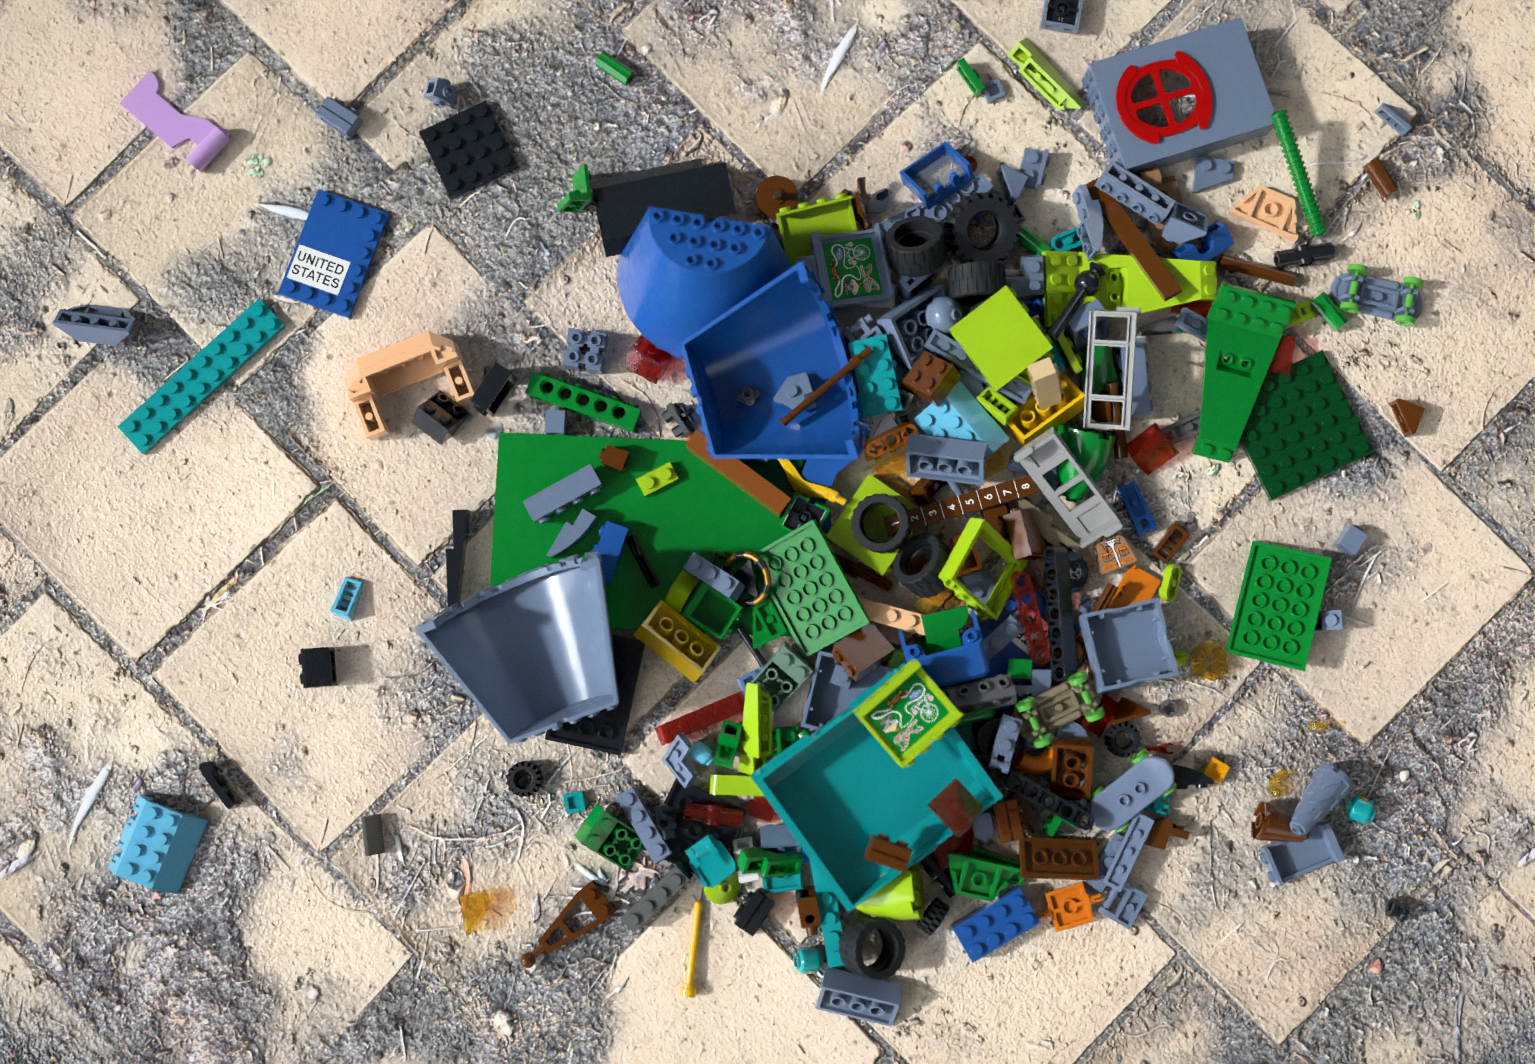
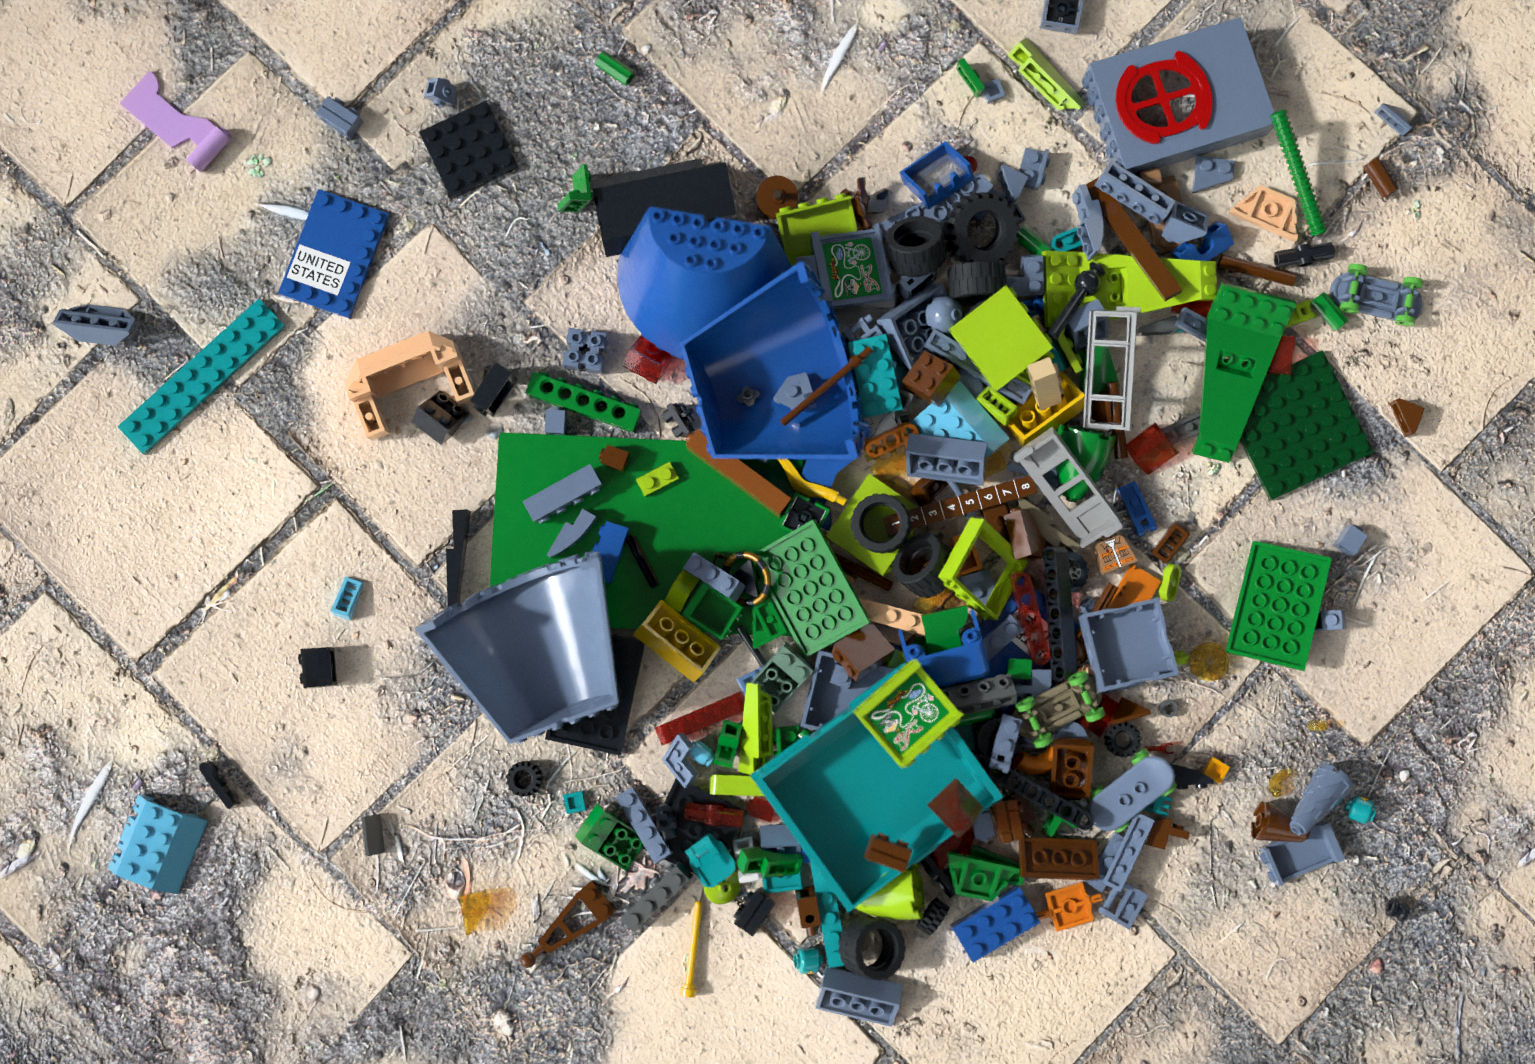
sand blue brick [1112,338,1153,421] -> none

